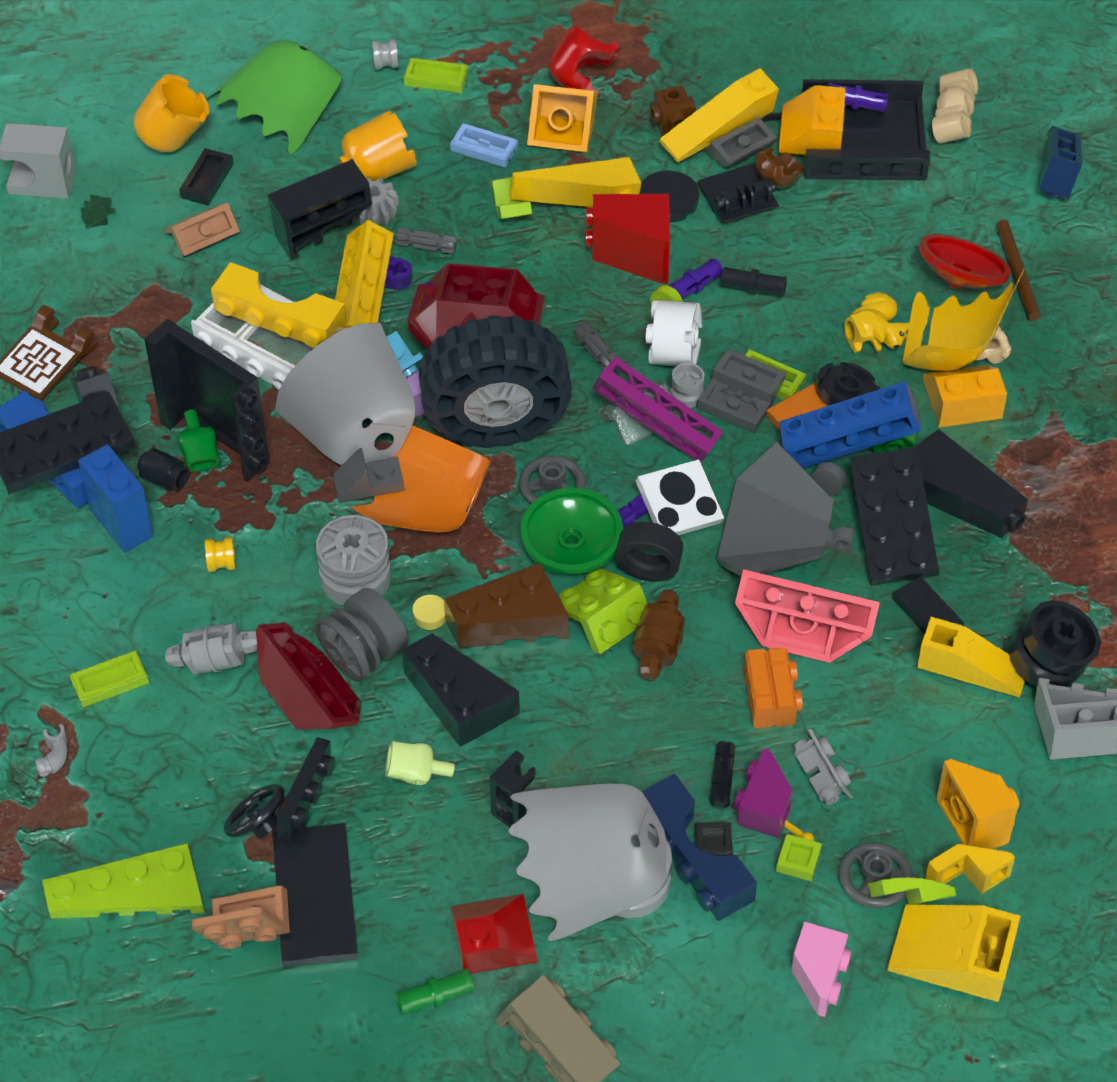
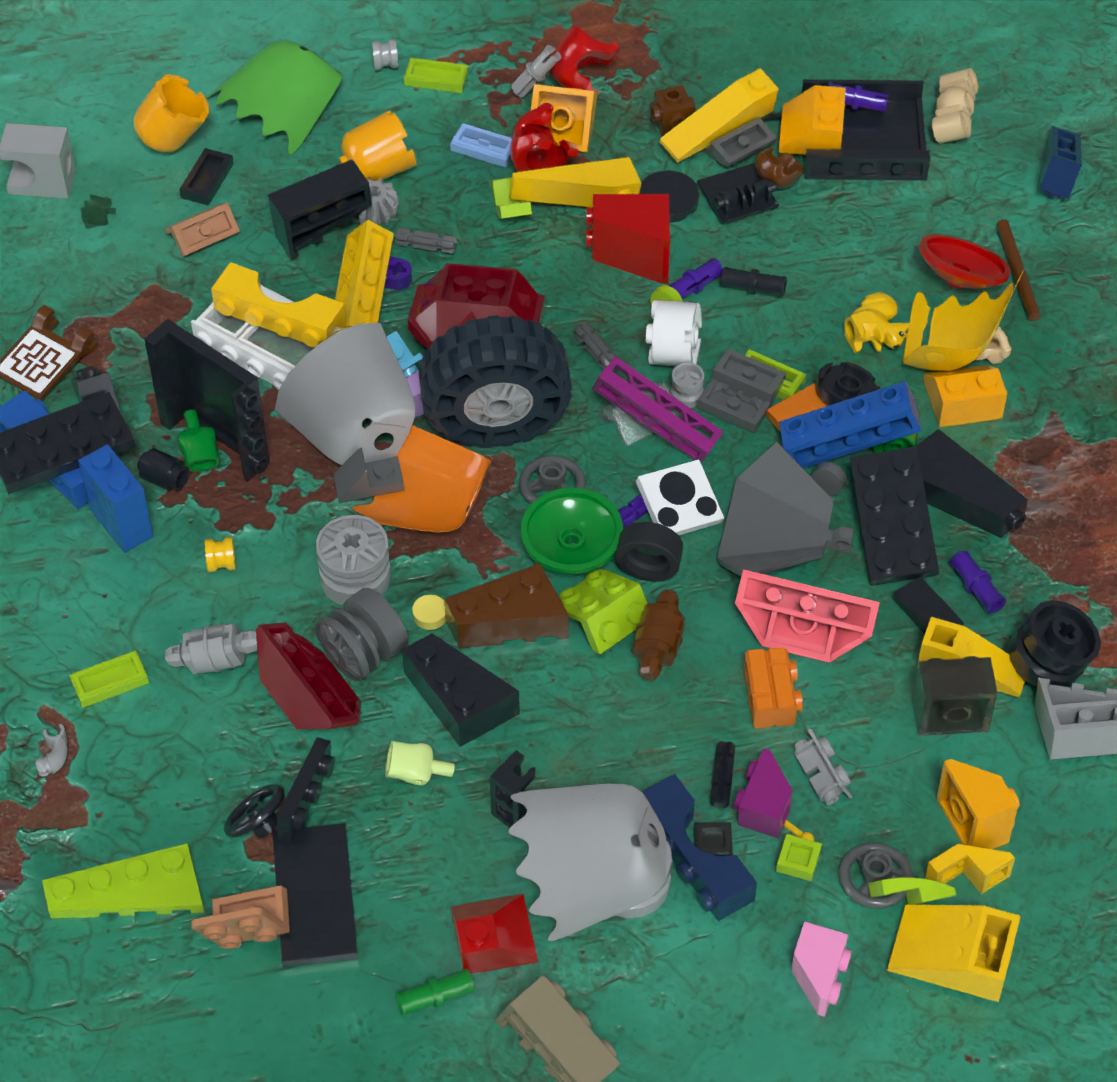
none -> red piece [510,103,580,172]
none -> light grey axle [511,45,561,97]
none -> clear smoke brick [912,656,998,736]
none -> dark purple pin [950,551,1006,614]

